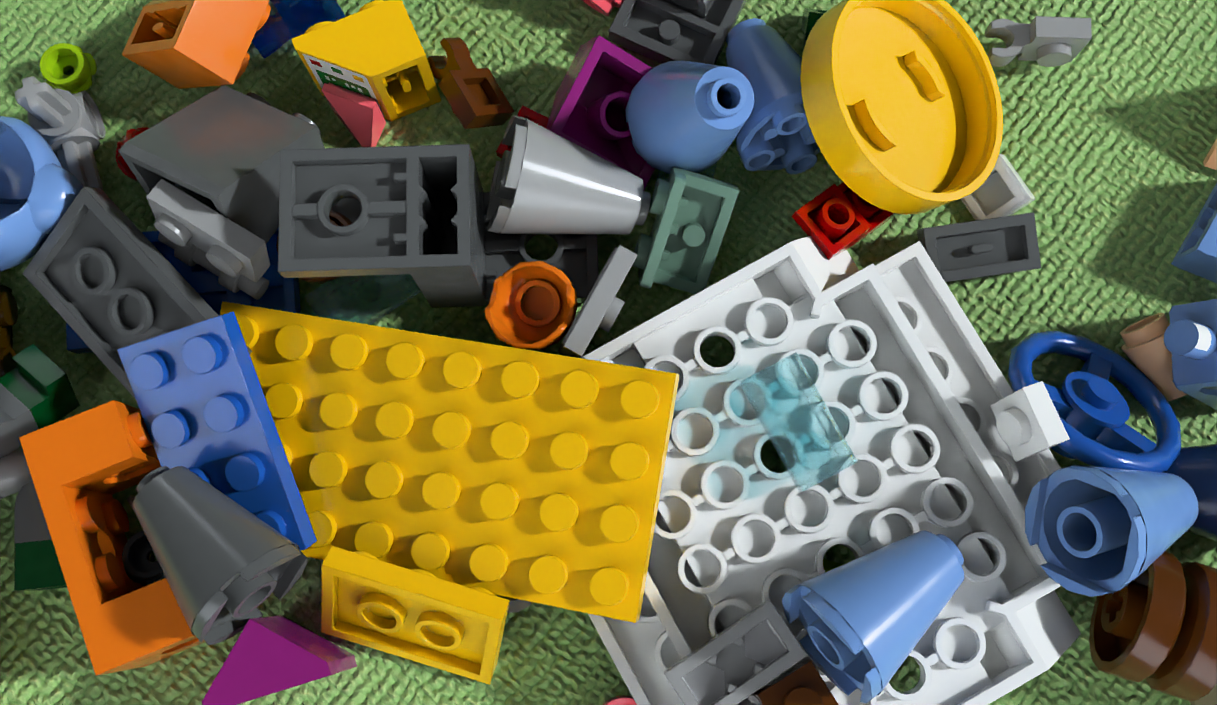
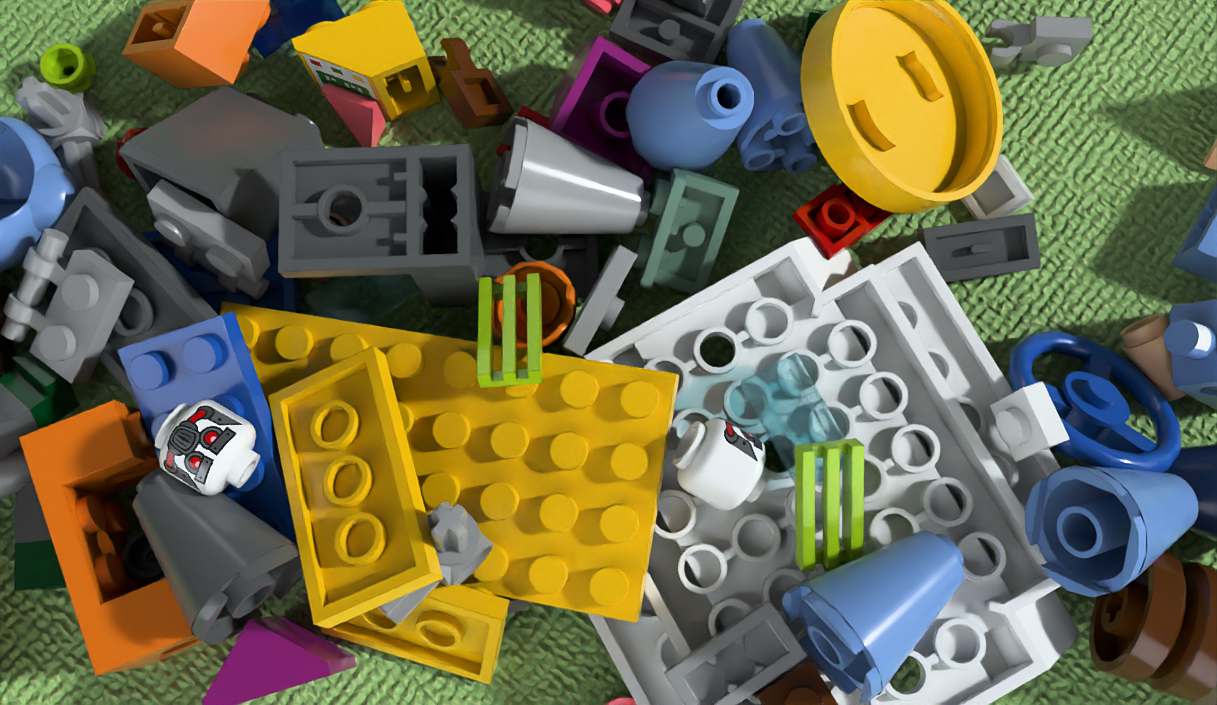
none -> light grey plate [0,228,135,384]
none -> head [154,399,260,496]
none -> yellow plate [268,346,443,629]
none -> light grey axle [378,501,494,623]
none -> lime tile [477,273,543,388]
none -> white head [672,417,770,511]
none -> lime tile [795,438,865,572]

